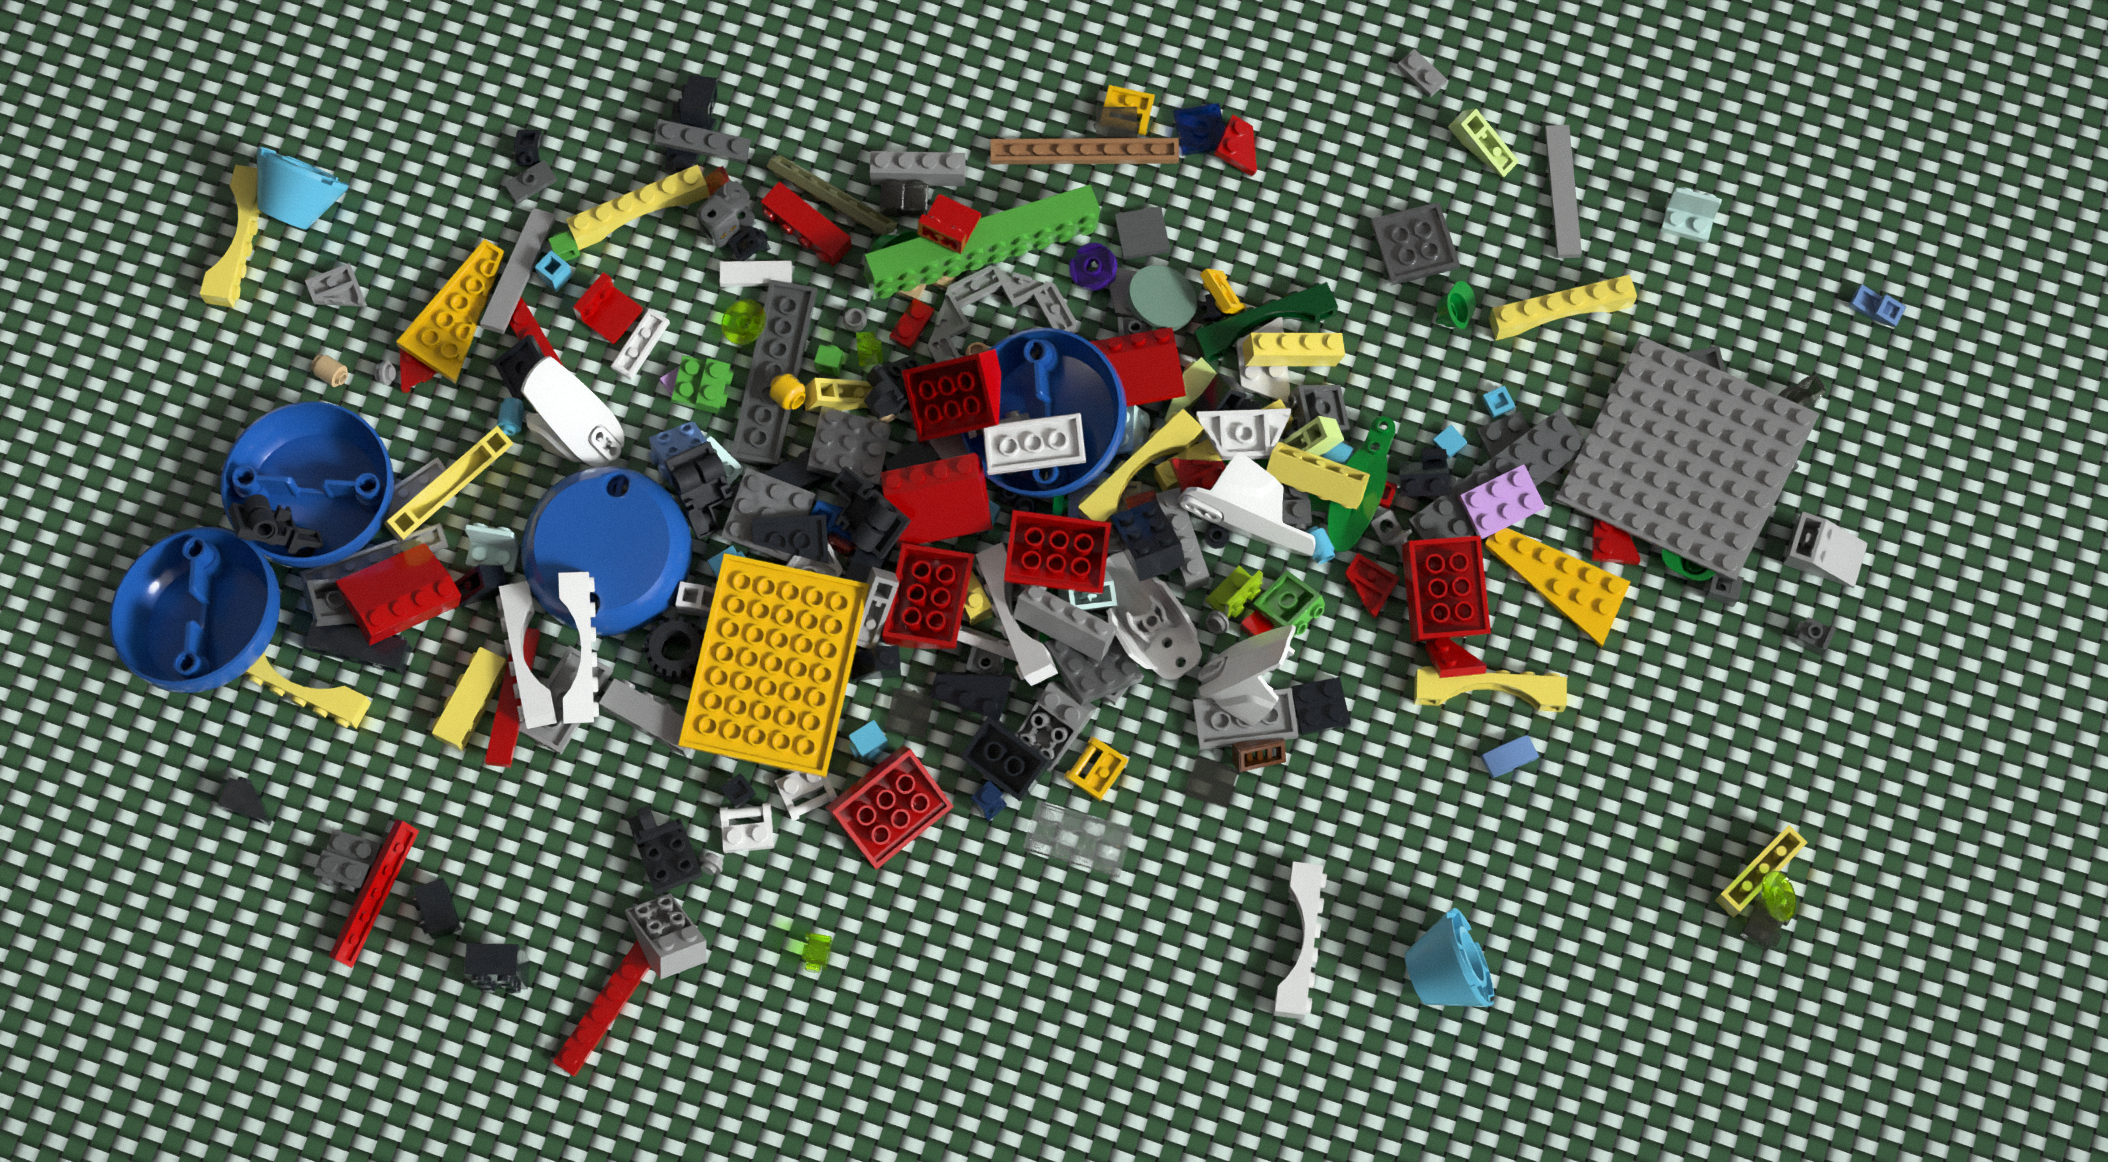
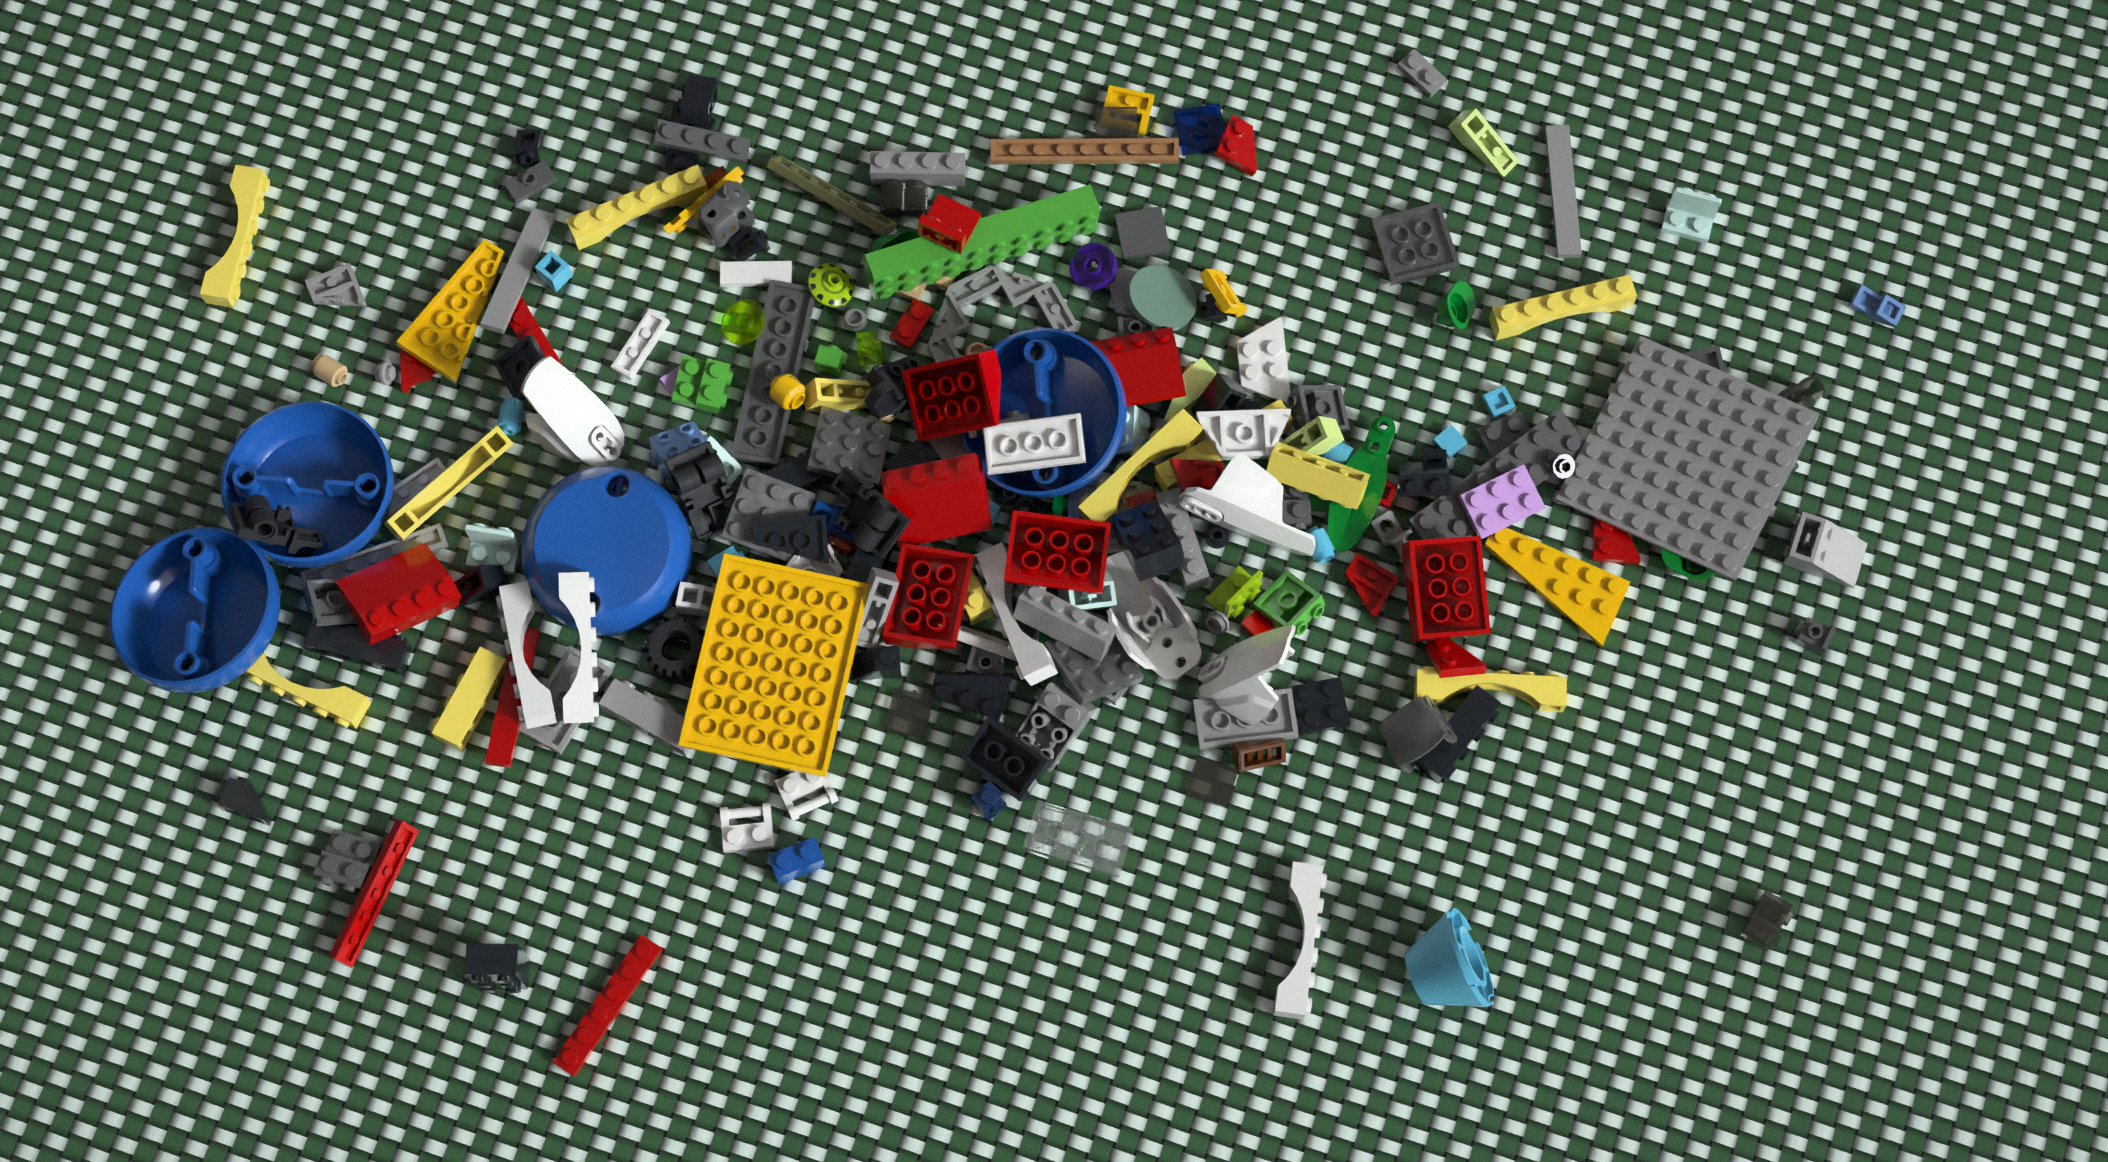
medium azure cone [257,147,349,229] -> none
black brick [412,878,462,940] -> none
bright green plate [548,230,581,262] -> none
red bracket [573,272,643,344] -> none
light grey slope [625,893,706,980] -> none
black plate [627,805,703,895] -> none
light grey plate [699,852,724,875] -> none
black tile [721,773,756,809] -> none
red brick [761,181,852,267] -> none
clear neon green brick [802,932,833,973] -> none
red slope [825,745,954,870] -> none
medium azure brick [848,720,888,762] -> none
yellow plate [1063,736,1128,802] -> none
dark green arch [1193,282,1338,363] -> none
light yellow brick [1242,333,1345,366] -> none
medium blue slope [1480,735,1539,778] -> none
dark grey brick [1703,573,1744,607] -> none
light yellow brick [1715,825,1808,918] -> none
clear neon green dish [1762,871,1796,922] -> none
none -> yellow wing [663,166,744,235]
none -> blue brick [768,837,826,885]
none -> lime dish [808,263,854,307]
none -> dark grey piece [1380,695,1457,773]
none -> black brick [1415,685,1501,784]
none -> plate [1551,454,1575,479]

